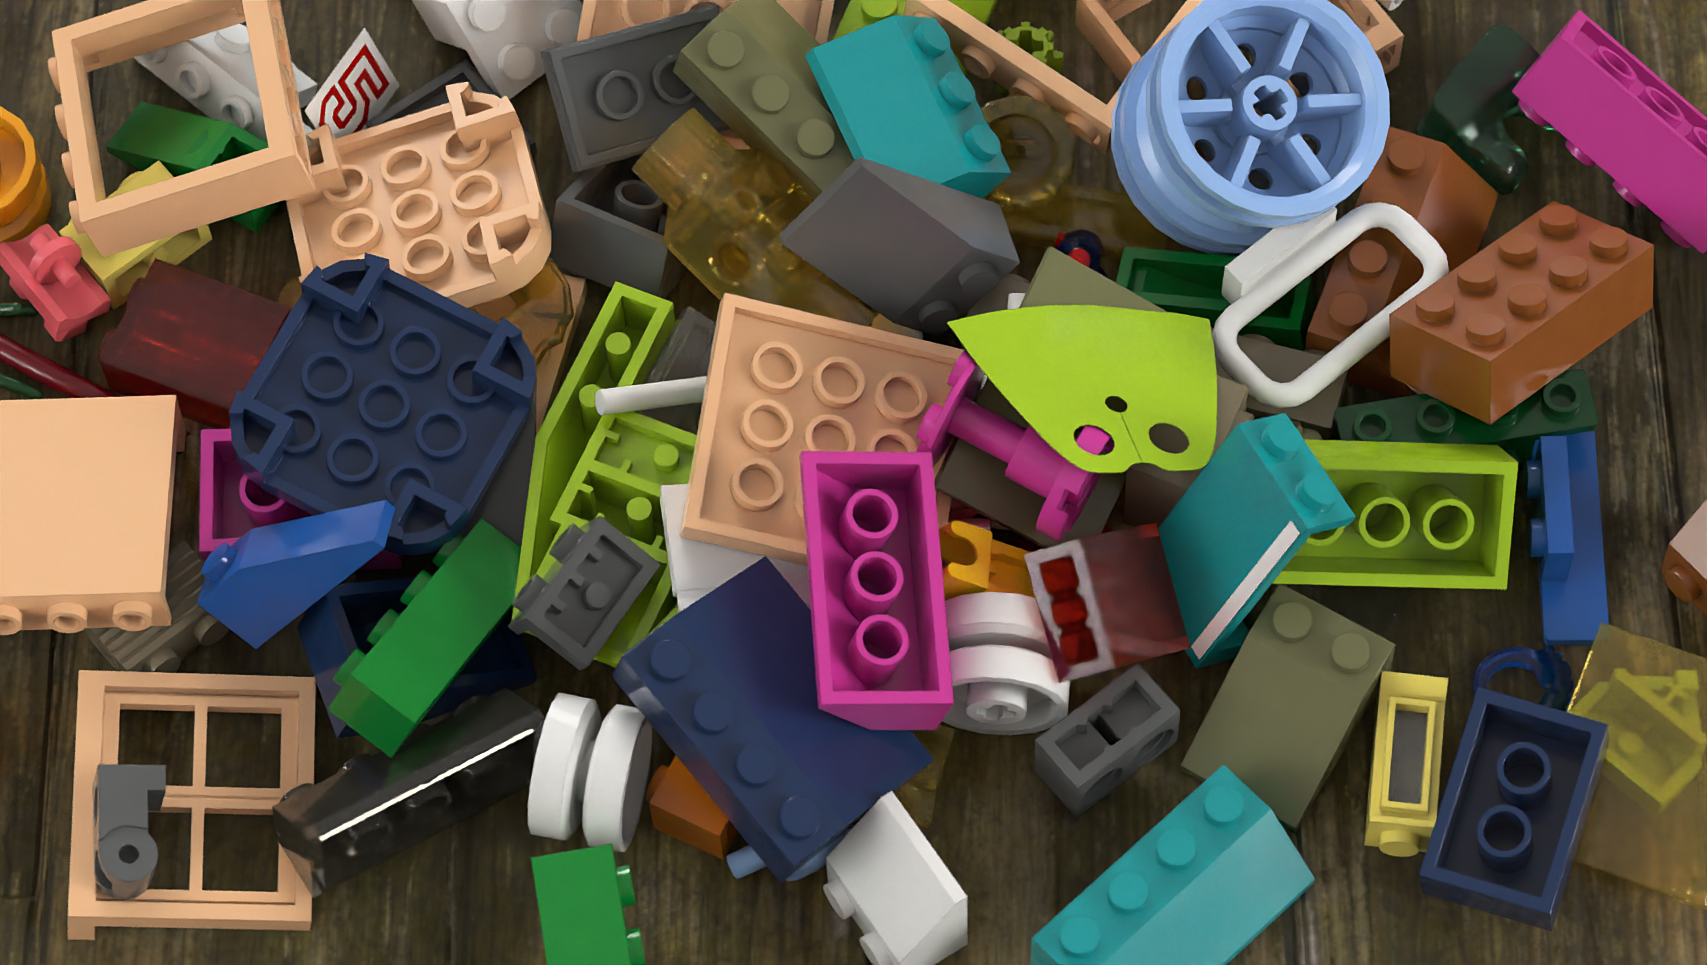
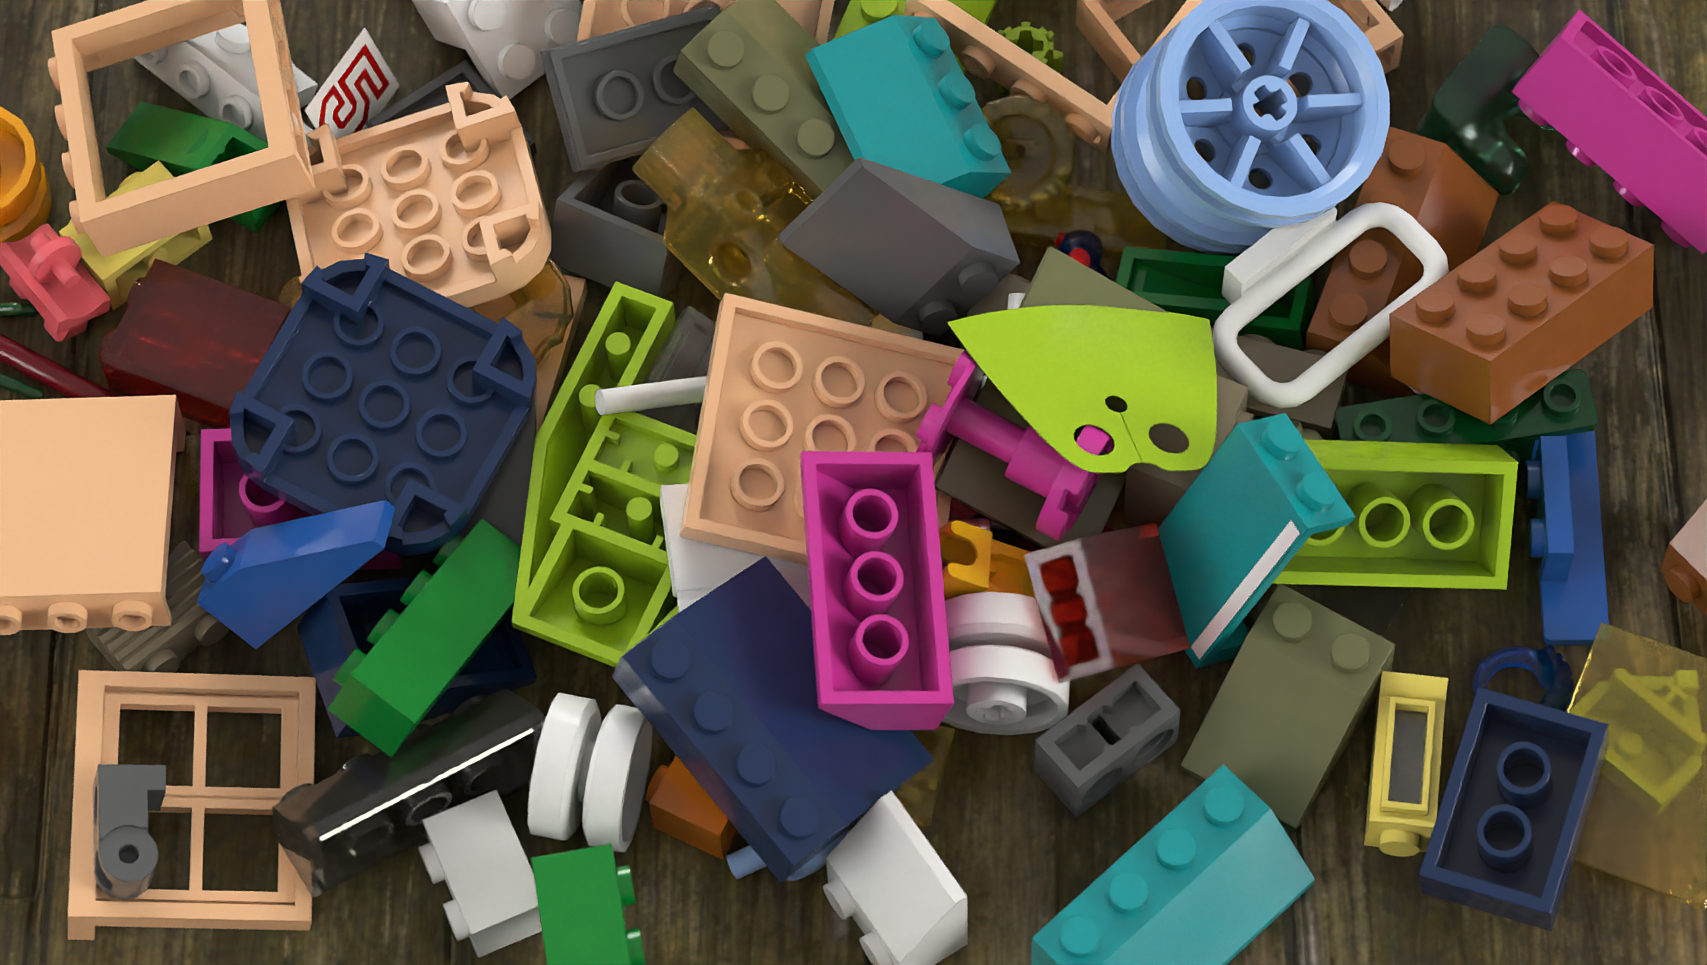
dark grey bracket [508,516,661,670] -> none
none -> white piece [418,789,542,958]

